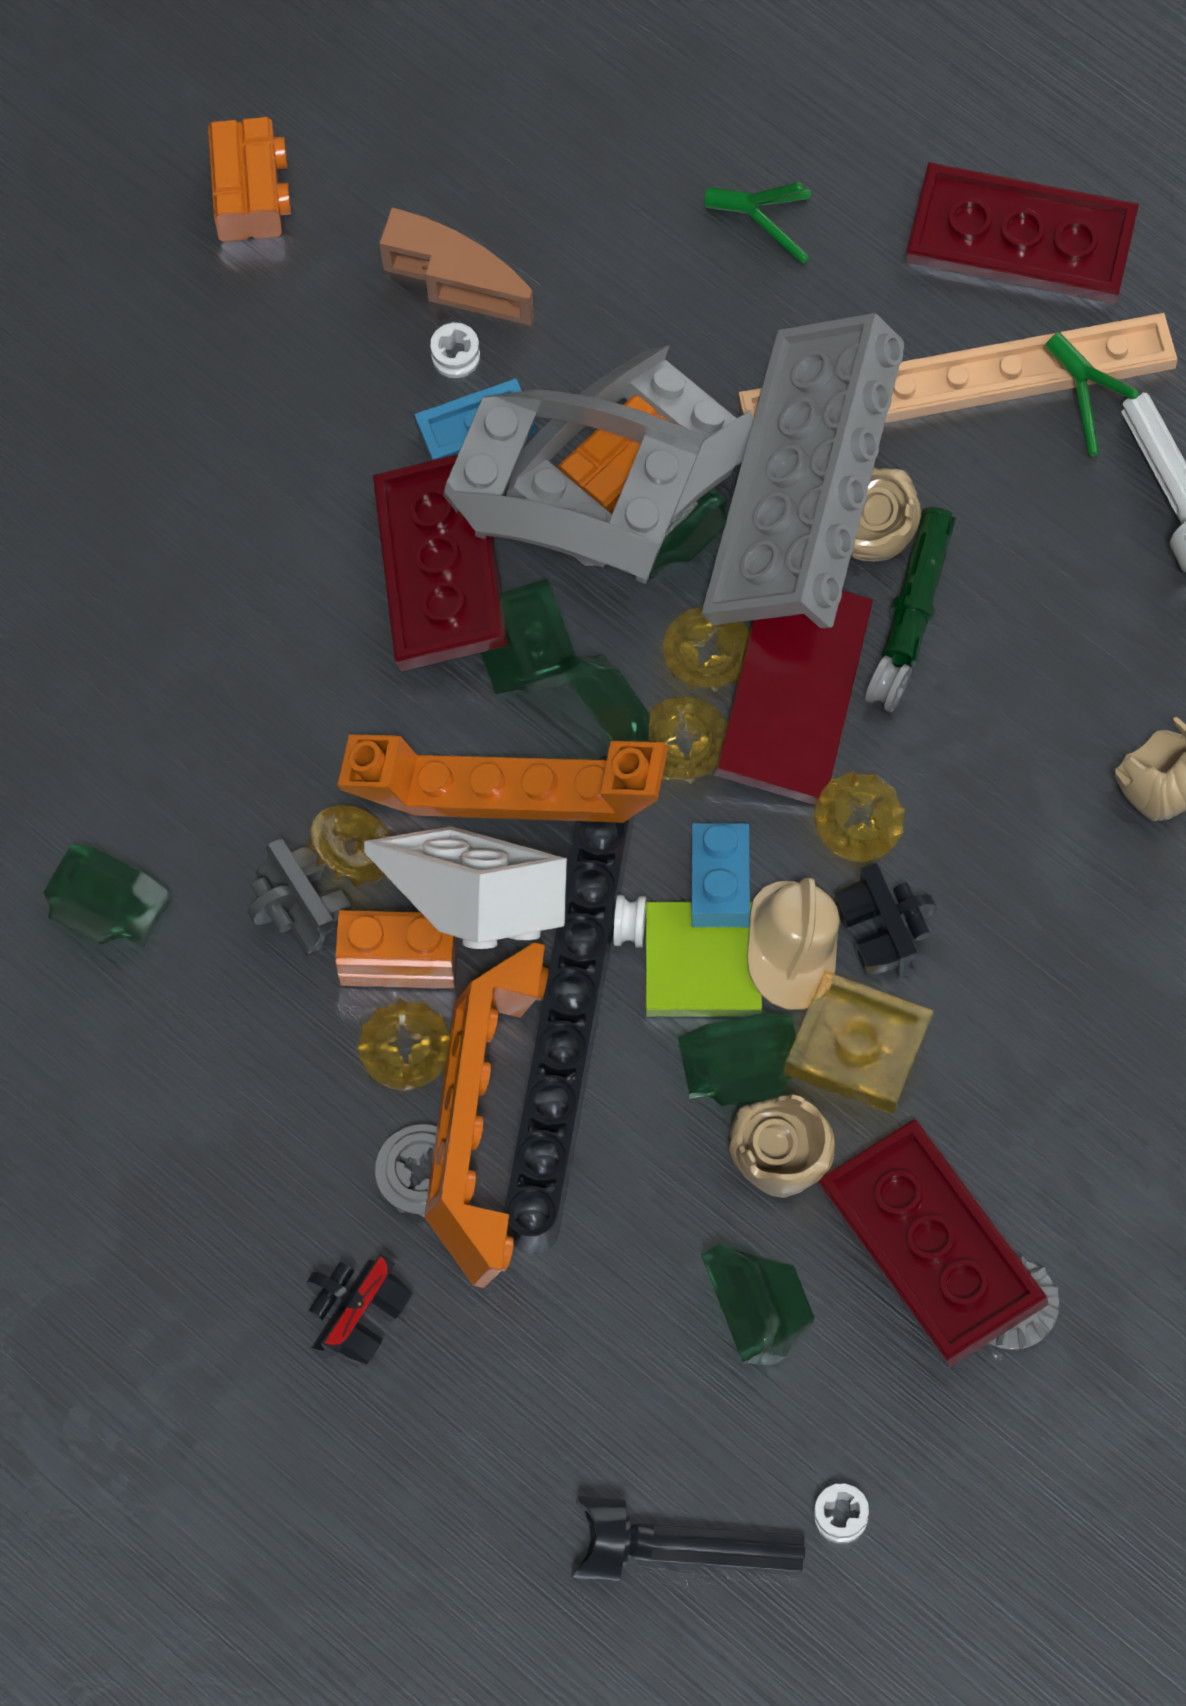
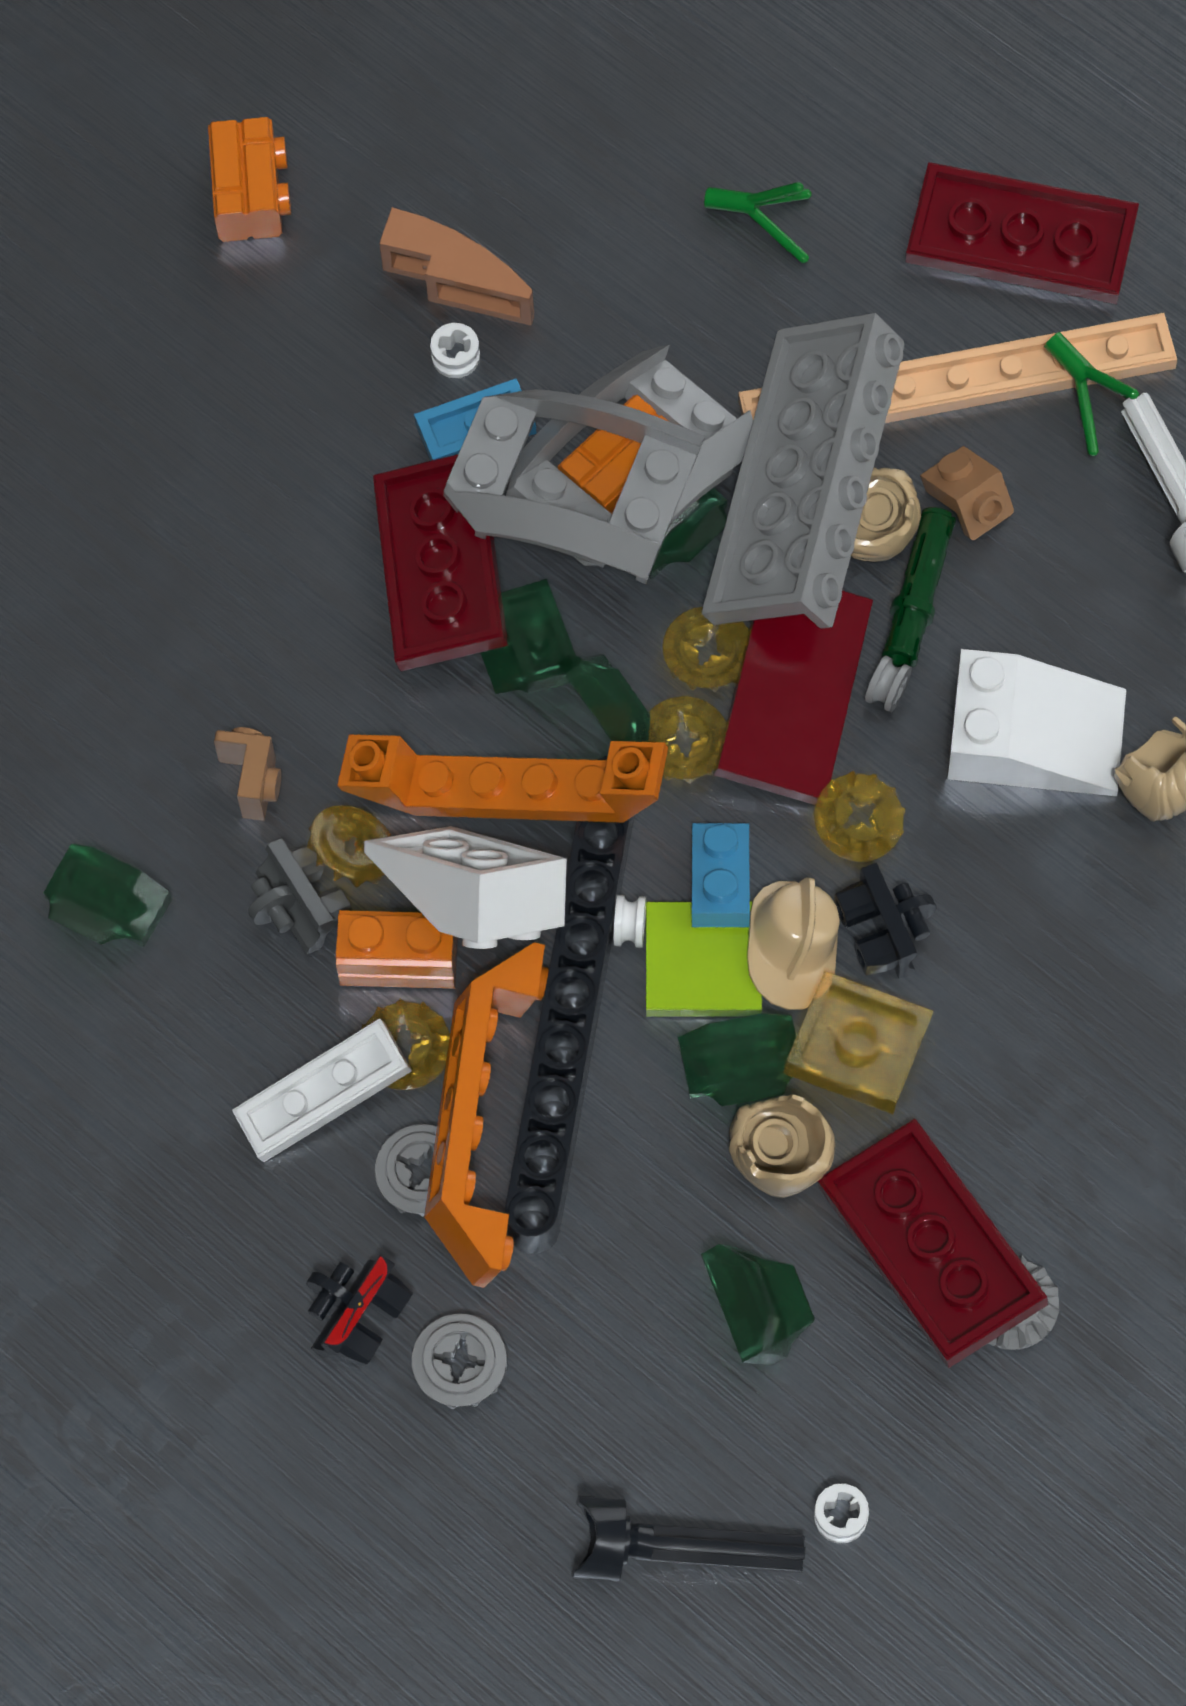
none -> medium nougat bracket [214,727,281,821]
none -> white tile [232,1018,412,1162]
none -> light grey gear [412,1314,507,1409]
none -> medium nougat bracket [920,446,1014,540]
none -> white slope [947,649,1126,797]

